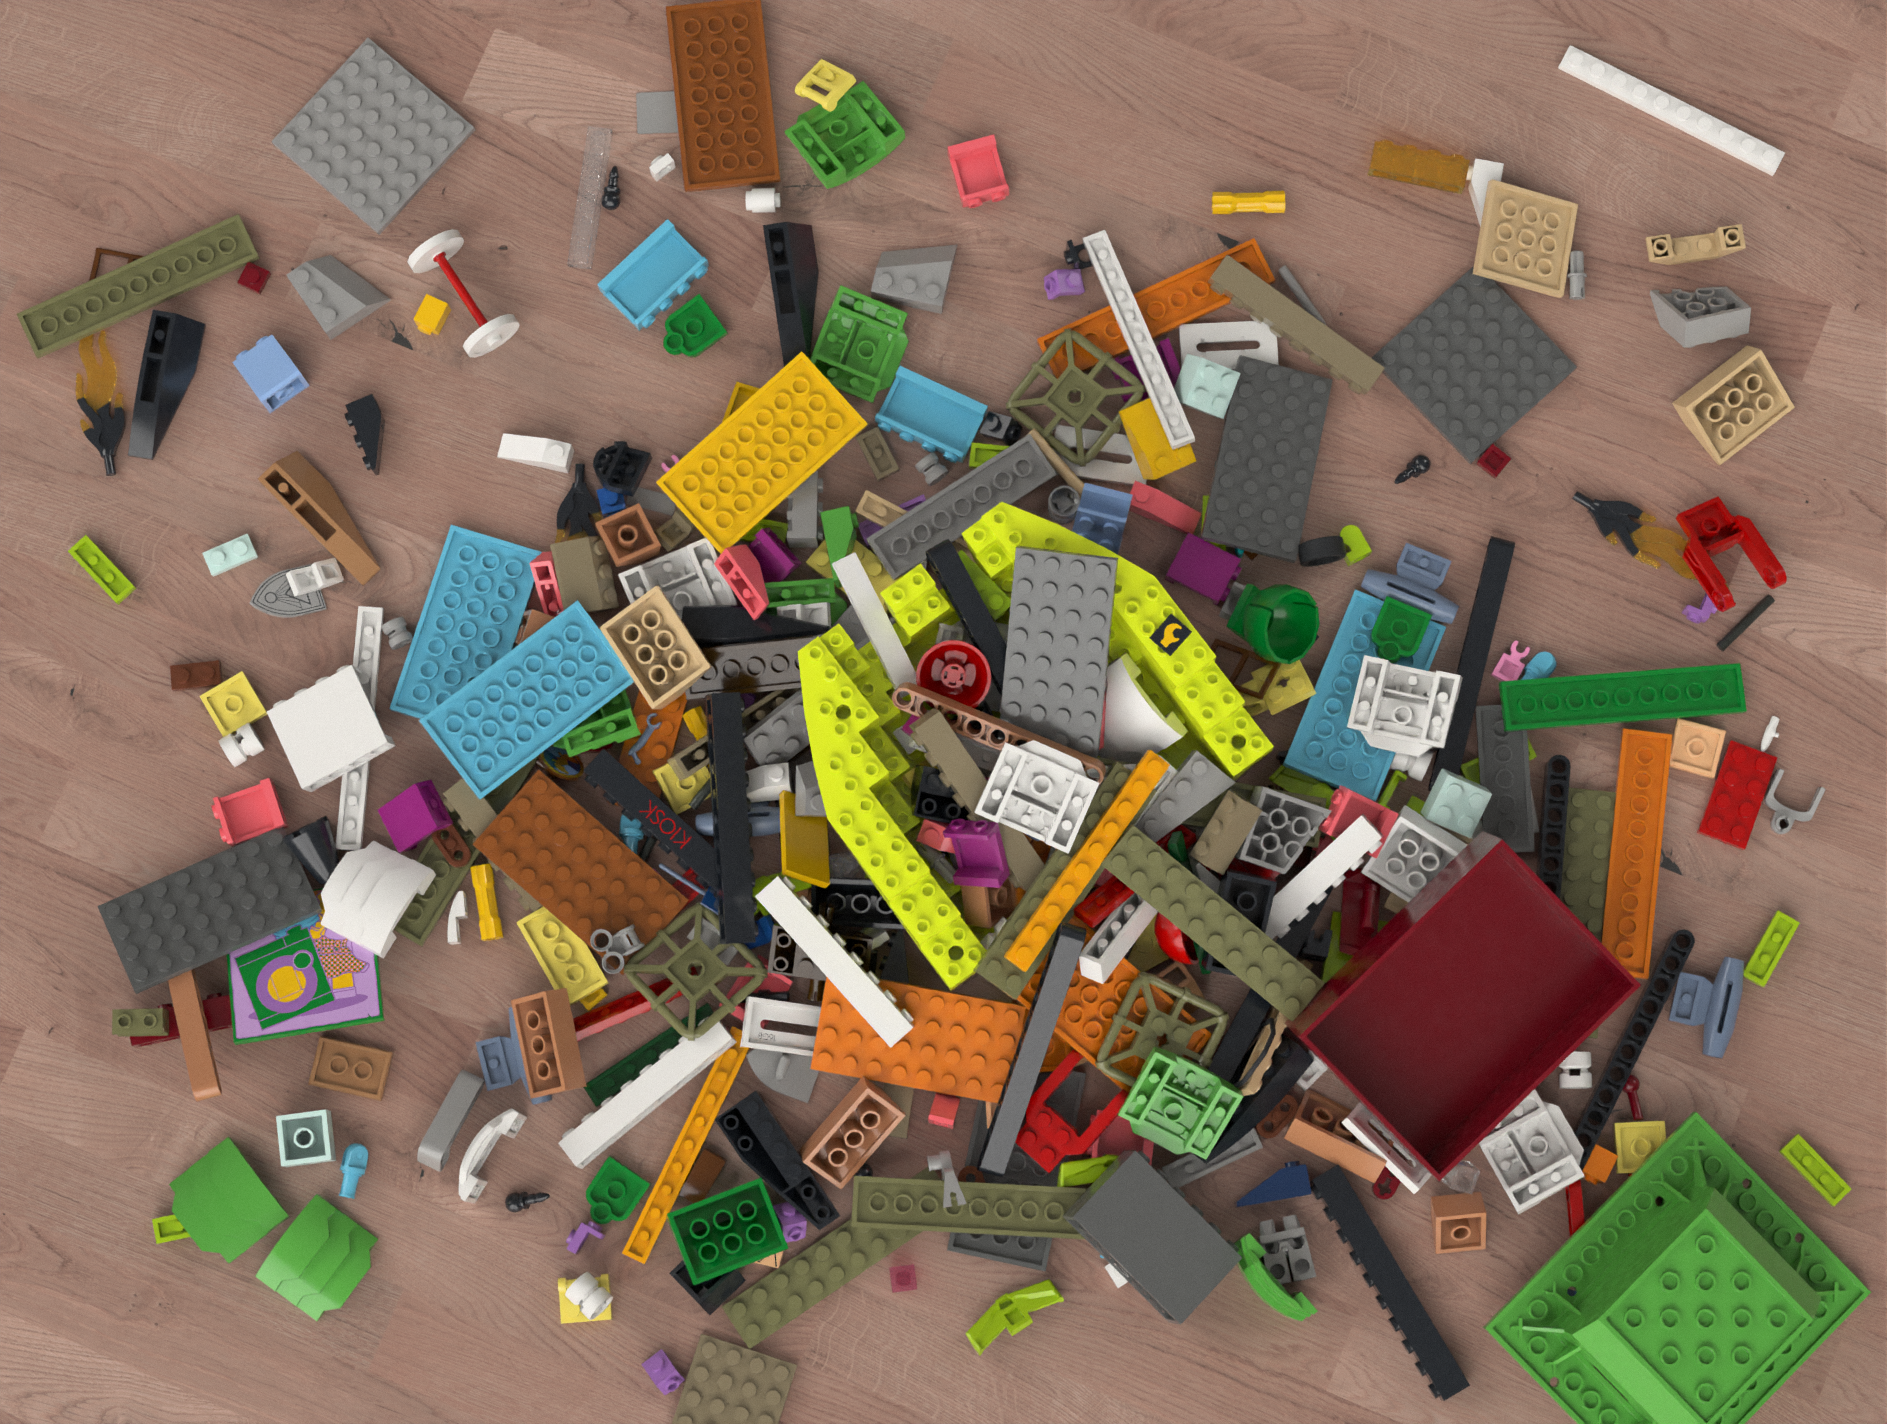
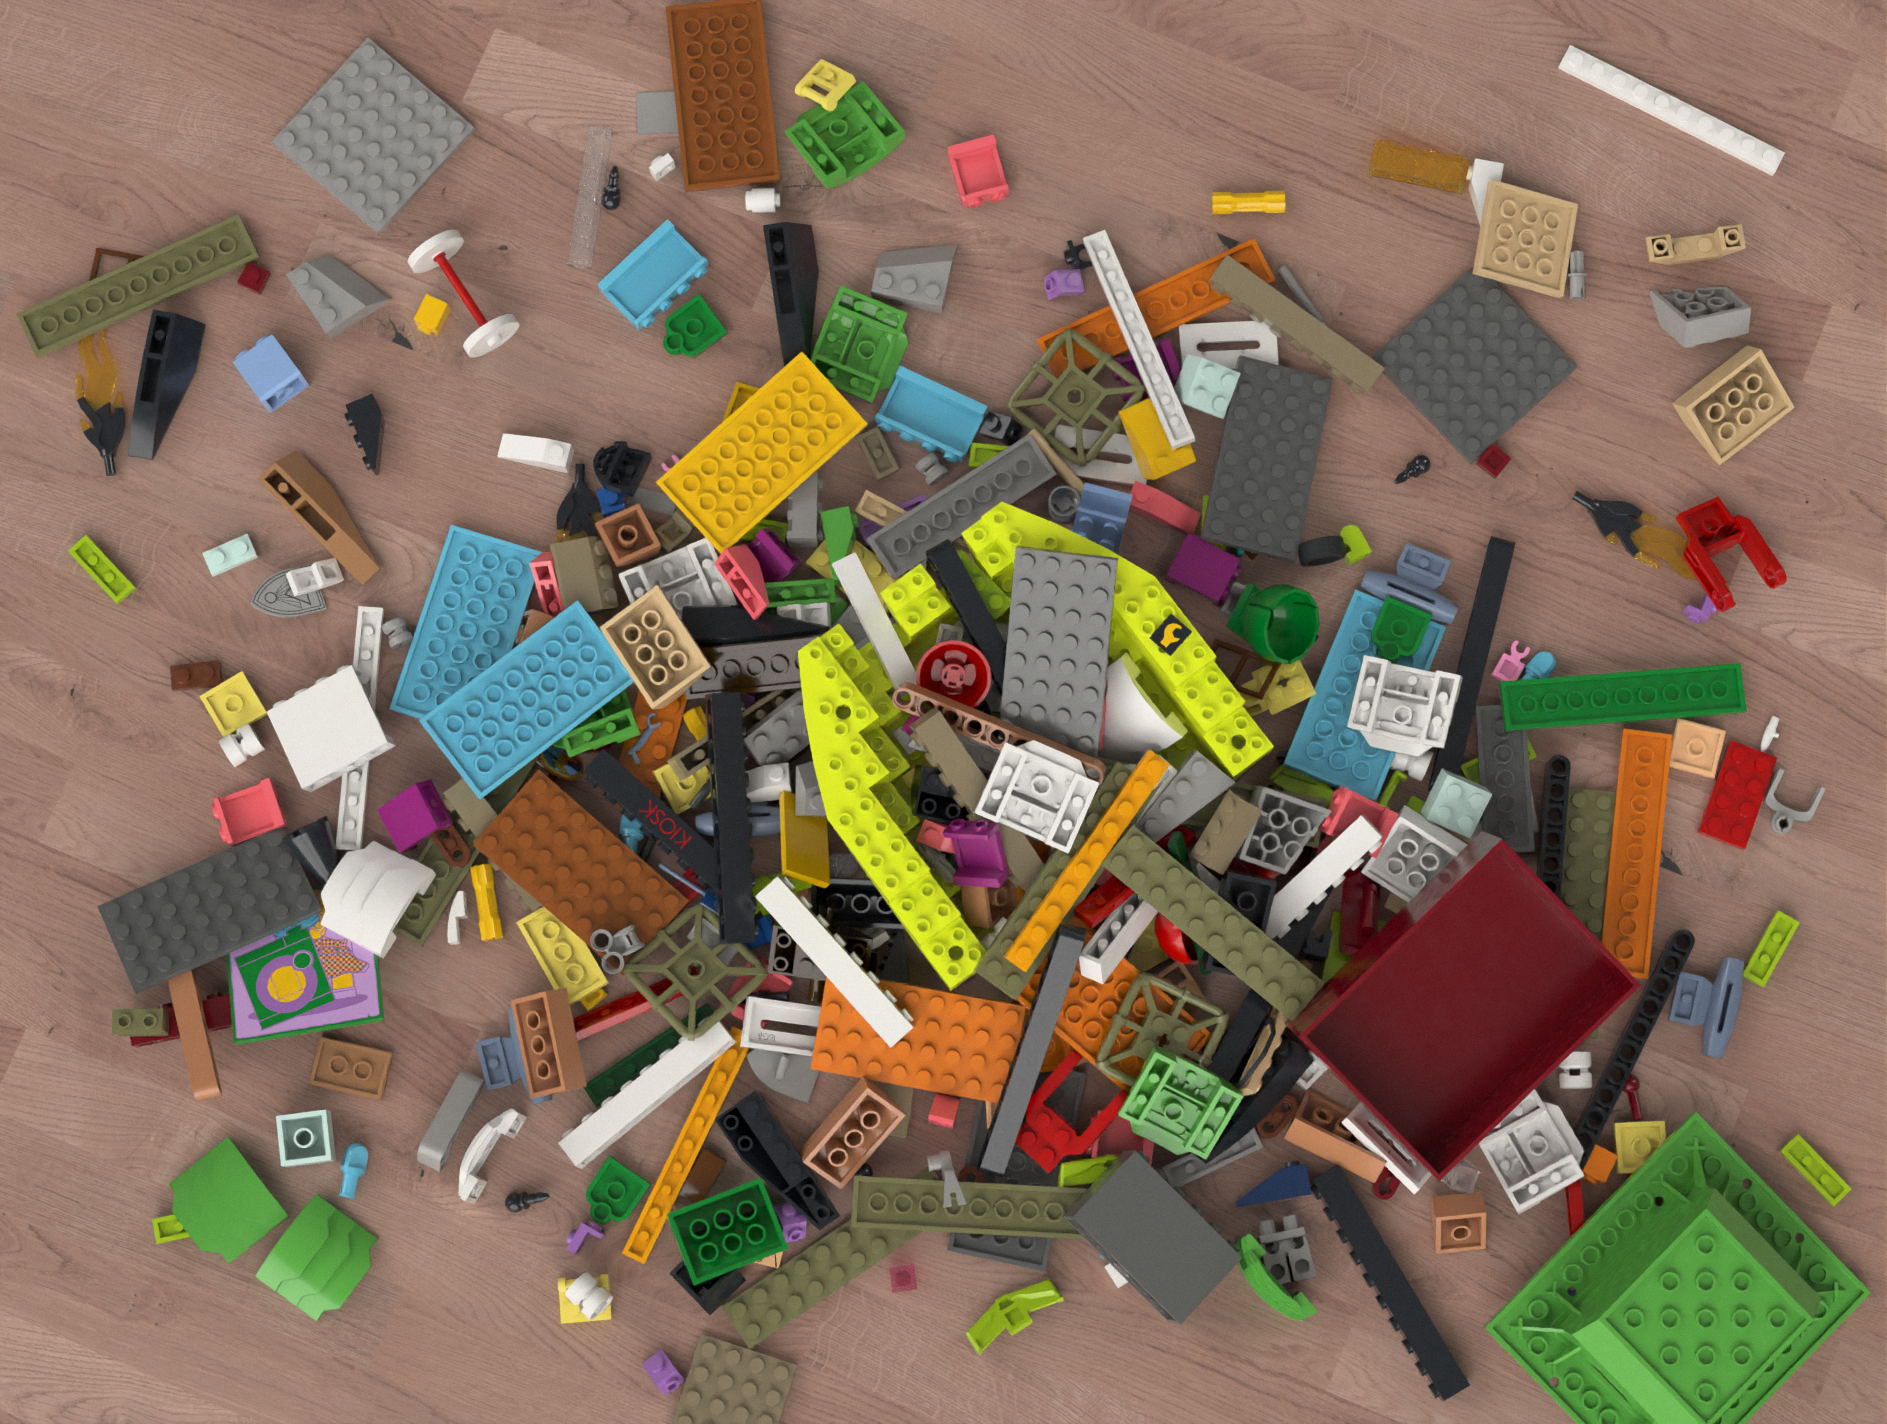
pearl dark grey bar [1716,594,1775,651] -> none

